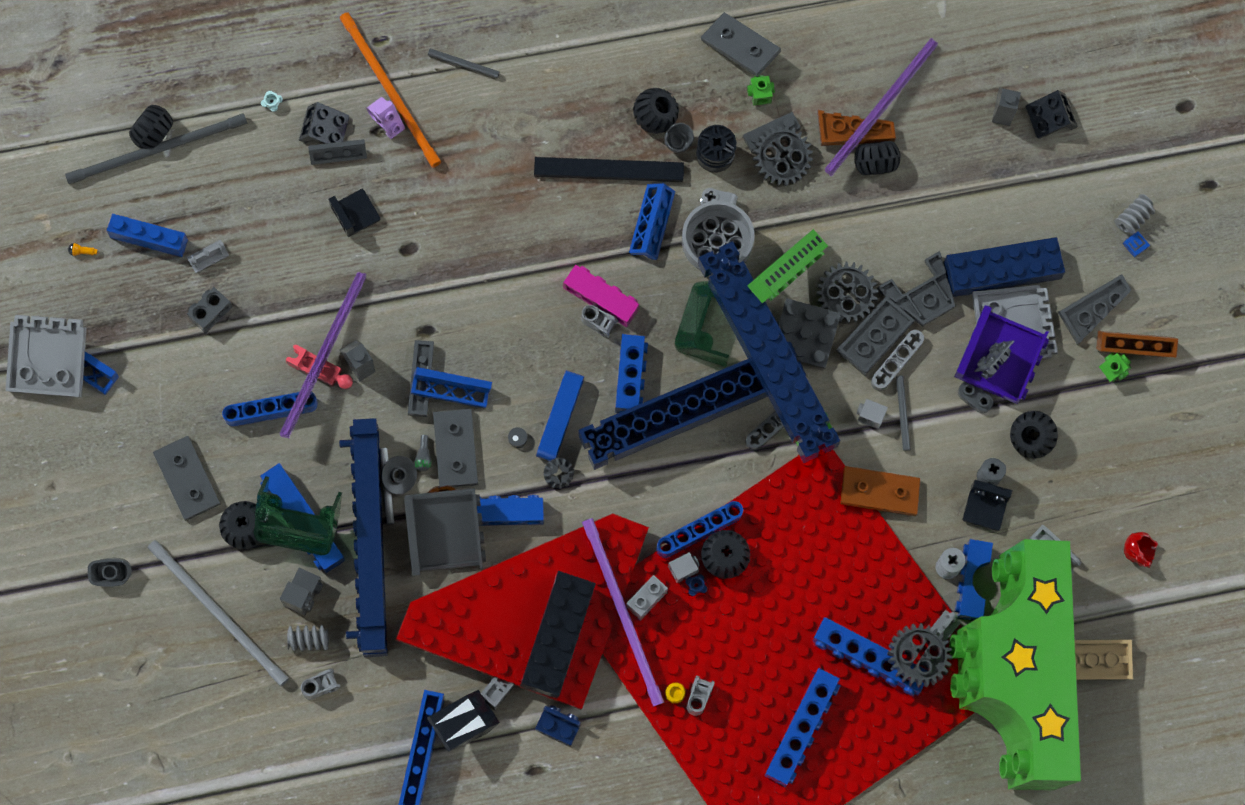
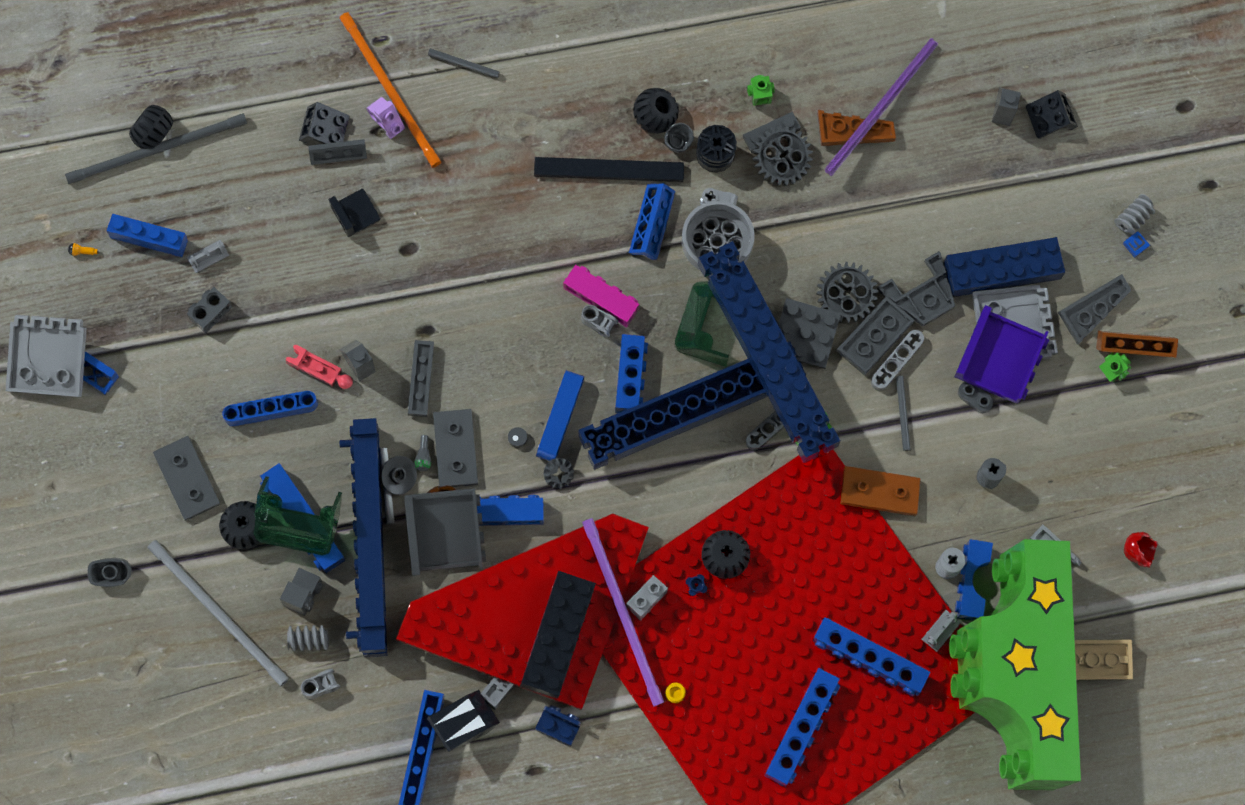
light aqua plate [261,91,283,112] -> none
medium lavender axle [280,272,366,438] -> none
blue fence [410,367,492,409] -> none
blue beam [657,501,743,558] -> none
light grey brick [668,552,700,584] -> none
light grey piece [687,675,715,716] -> none
dark grey plate [701,12,781,77] -> none
bright green brick [747,229,828,303] -> none
black wheel [854,141,901,175] -> none
light grey brick [856,399,888,429] -> none
dark grey gear [887,623,953,688] -> none
black bracket [962,480,1013,531] -> none
dark grey hinge [974,340,1014,379] -> none
black wheel [1010,411,1058,459] -> none

